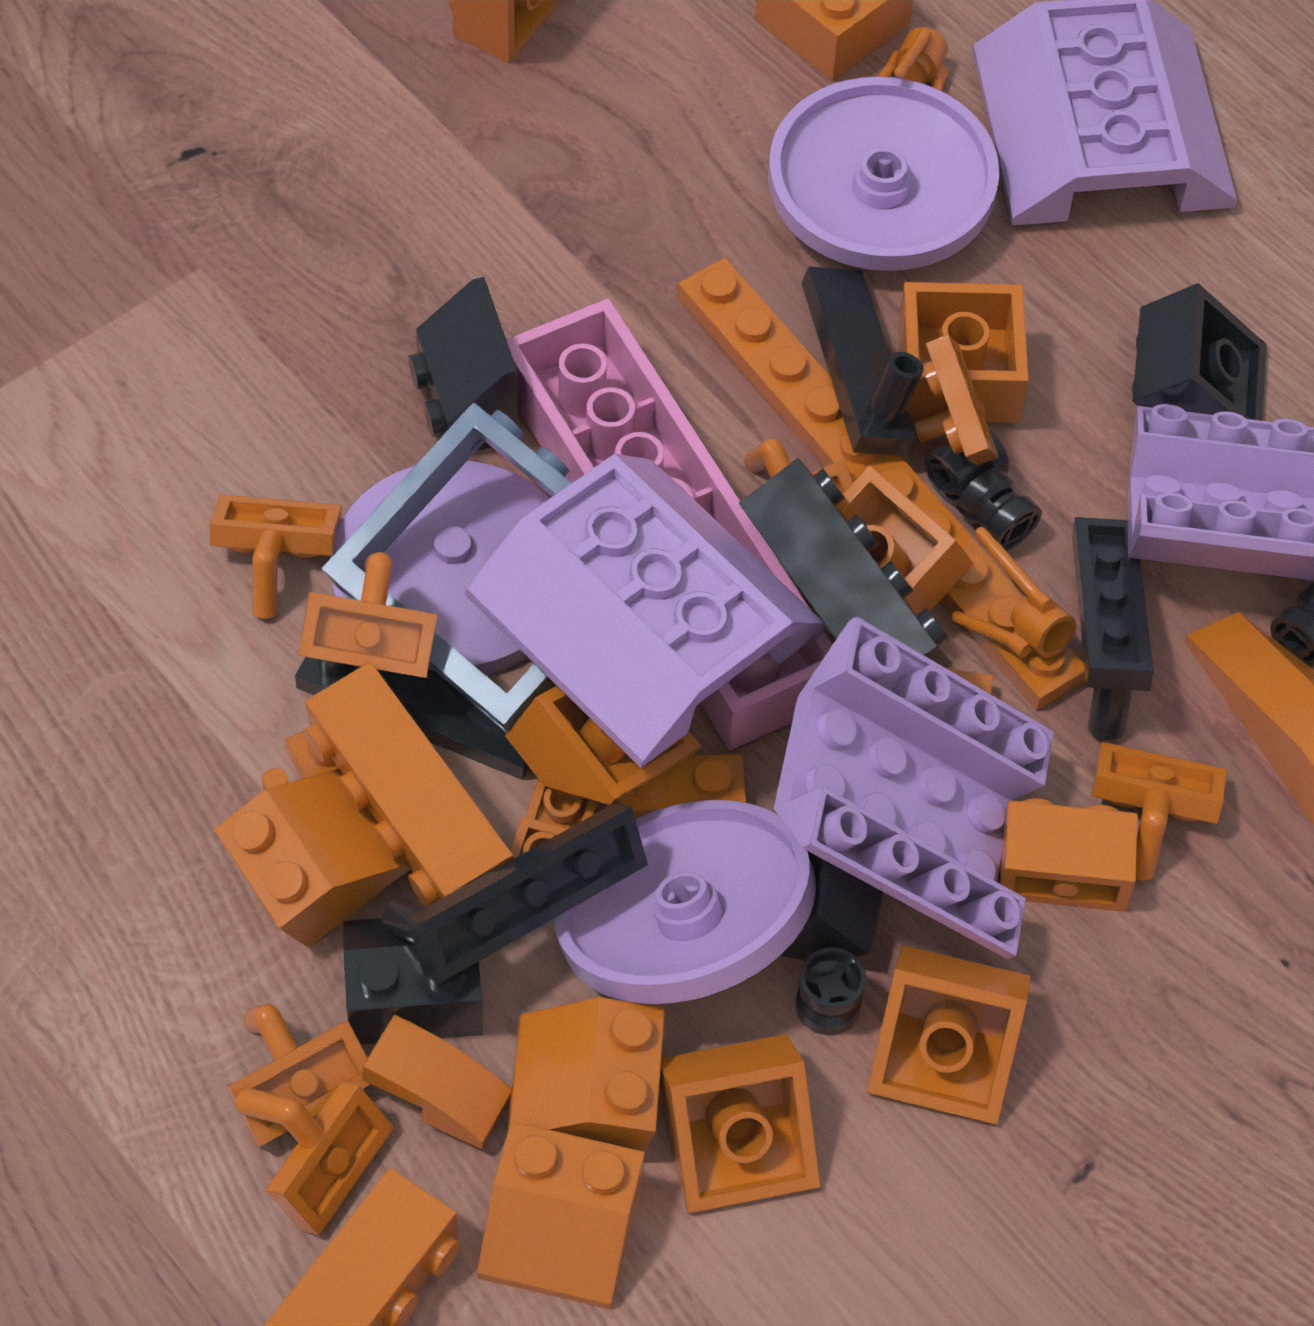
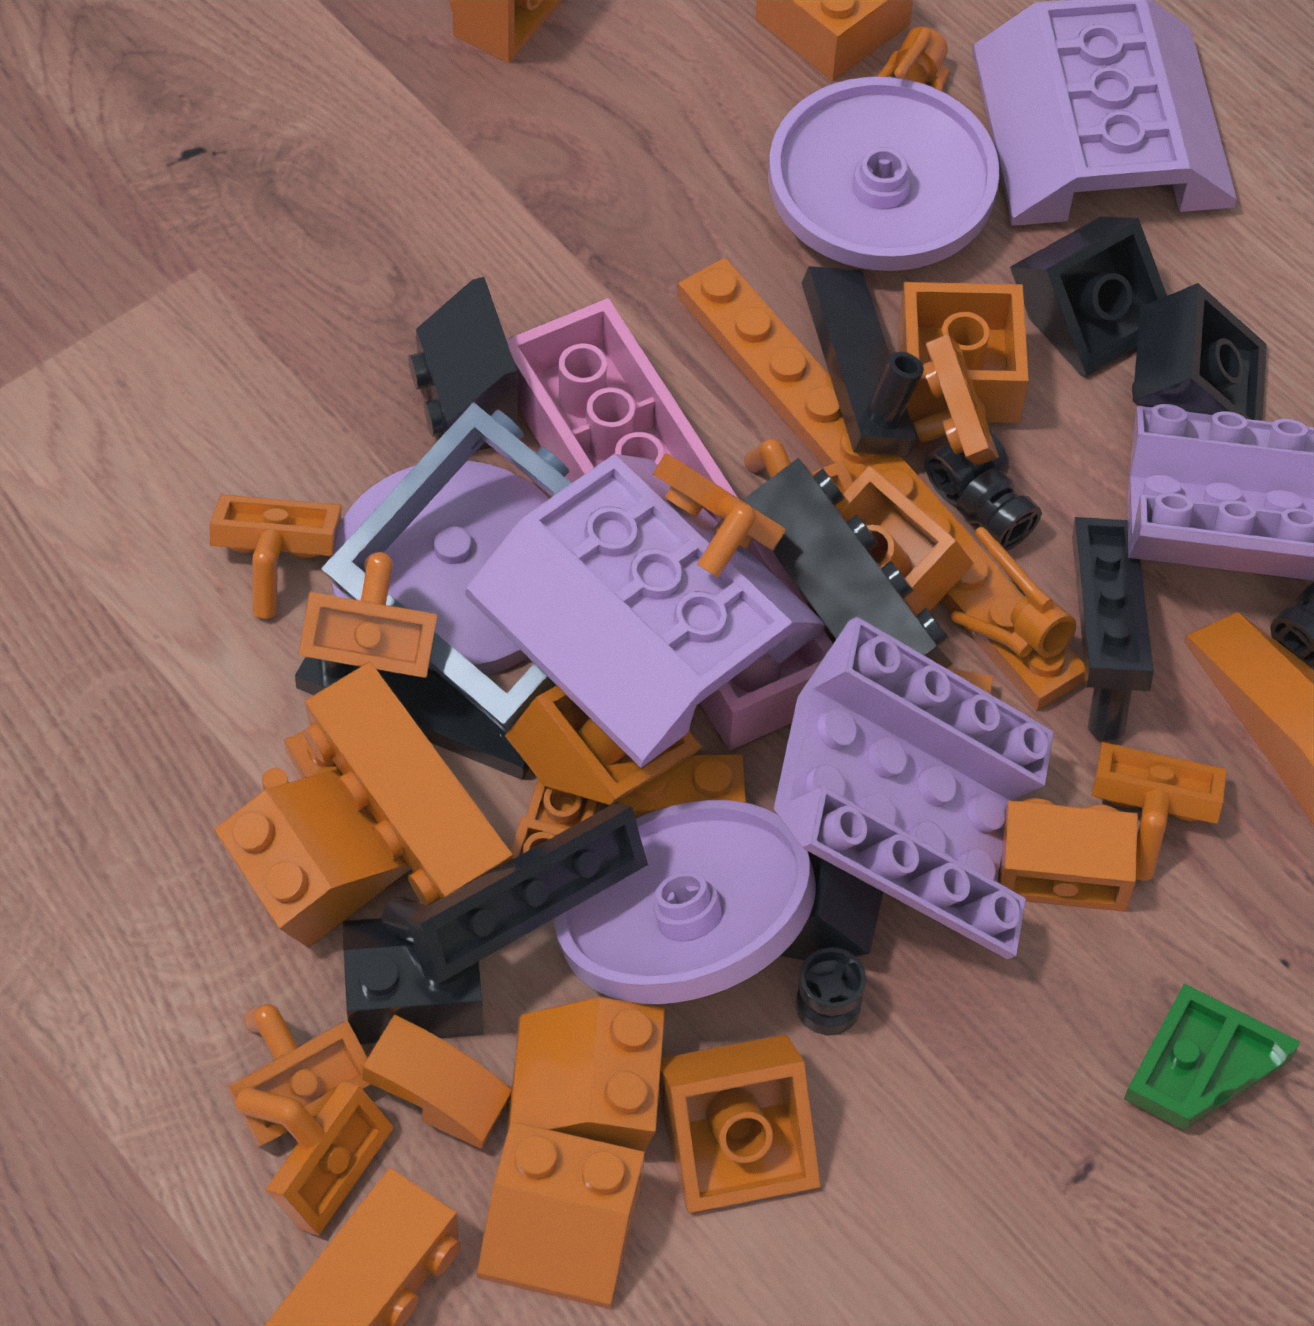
orange slope [867,945,1031,1125] -> none
none -> orange plate [652,453,786,578]
none -> black slope [1010,217,1167,376]
none -> green wing [1124,983,1300,1130]

